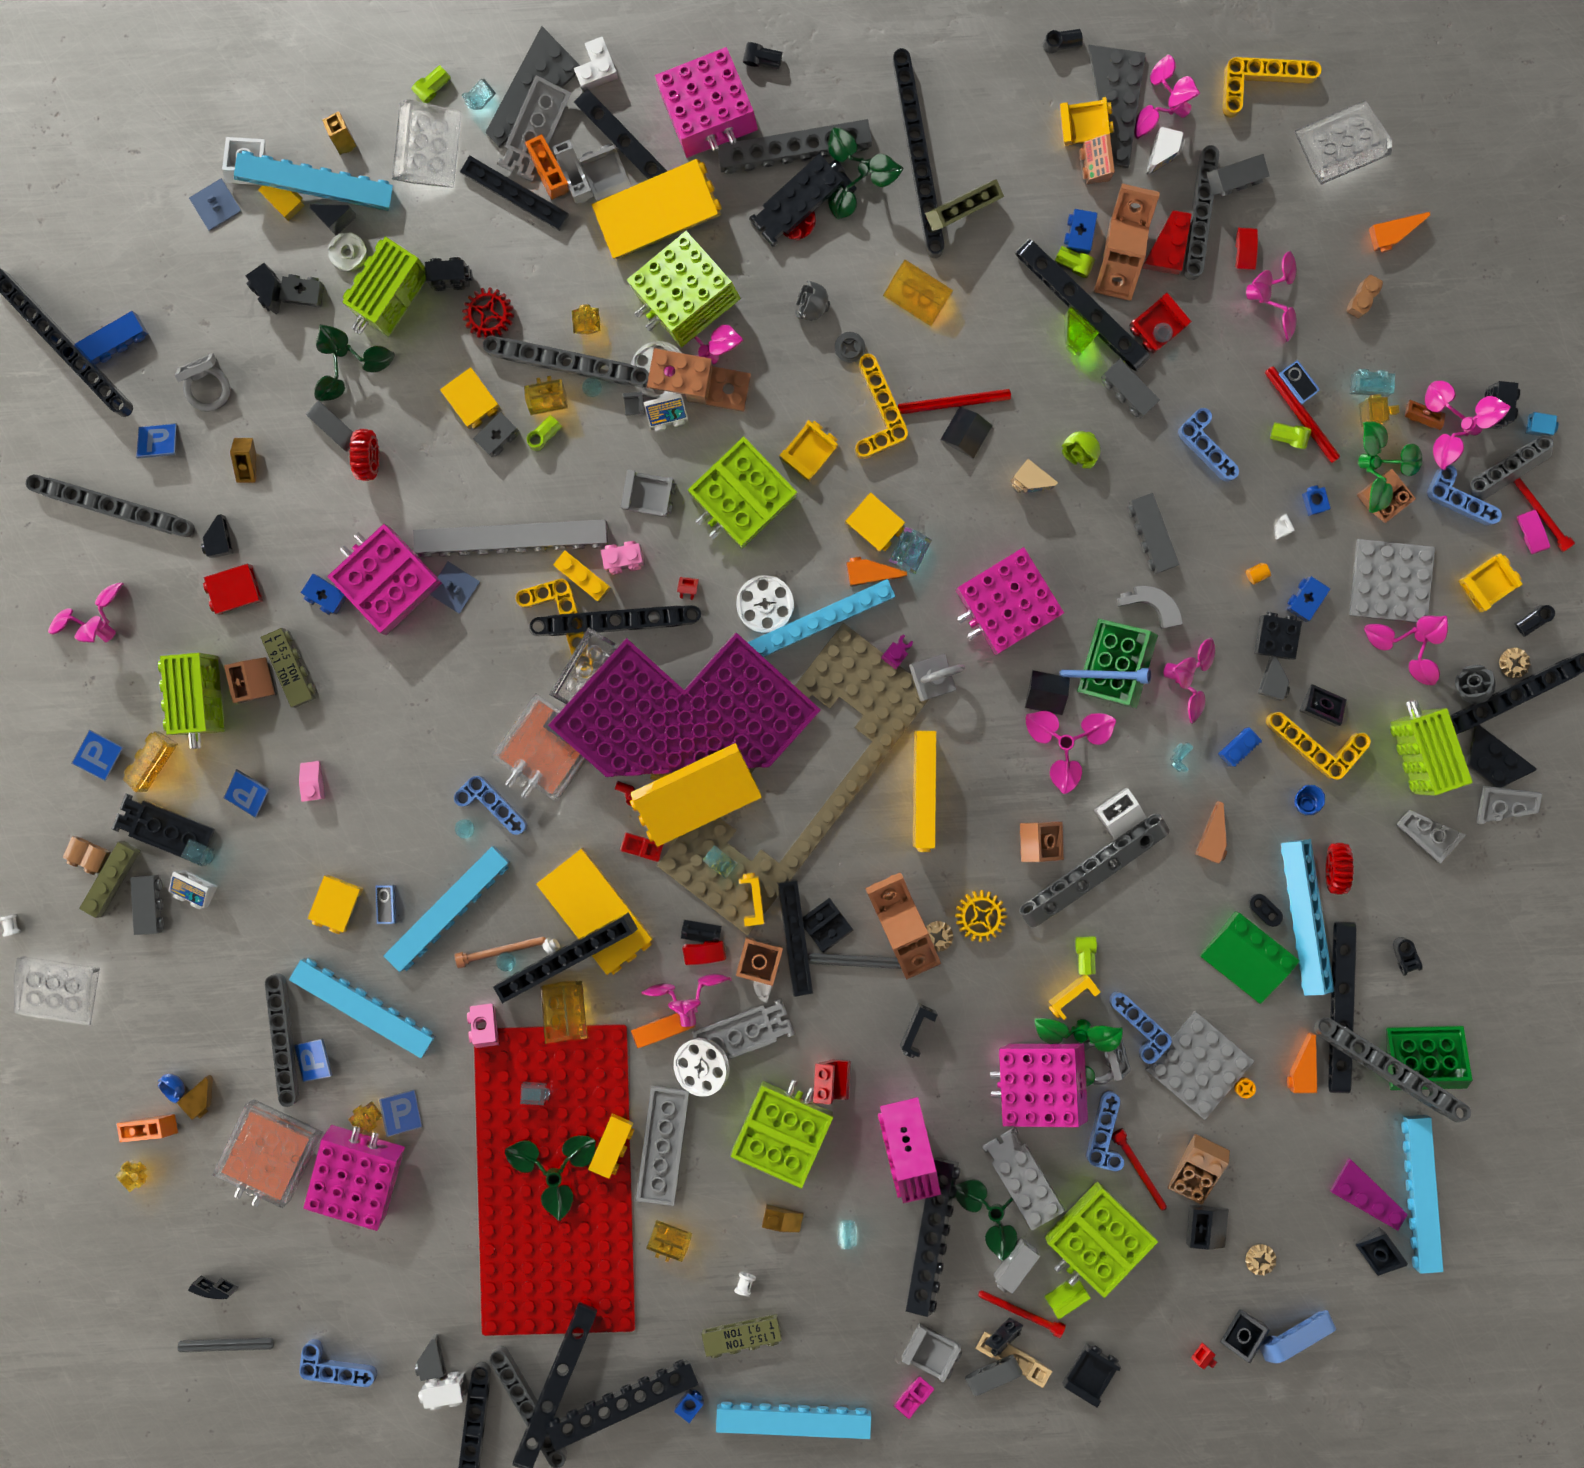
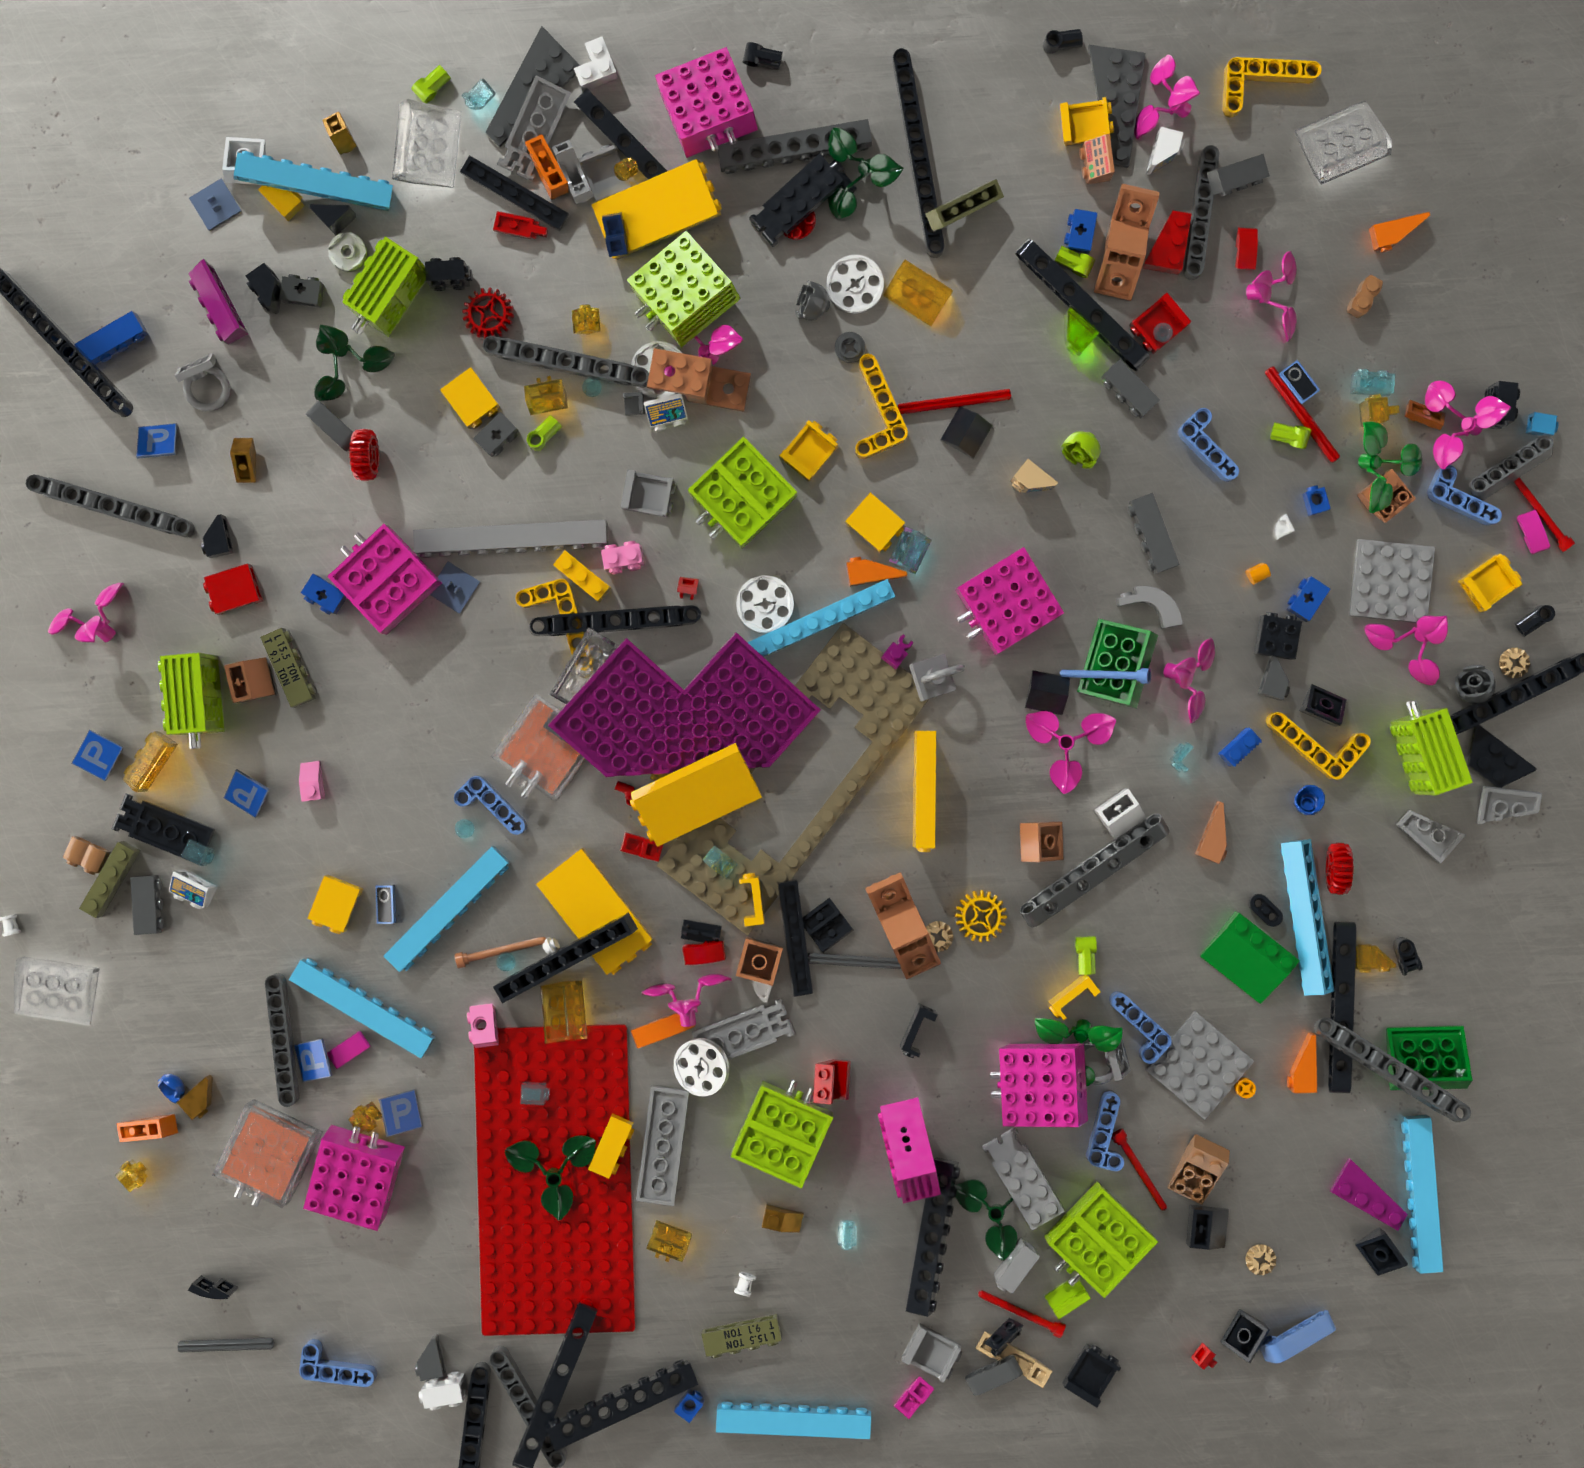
none -> magenta slope [188,259,248,345]
none -> dark pink slope [327,1031,371,1069]
none -> red hinge [493,211,548,239]
none -> dark blue slope [602,212,628,257]
none -> clear yellow wheel [614,158,638,181]
none -> white wedge [826,255,884,314]
none -> clear yellow slope [1355,944,1396,973]

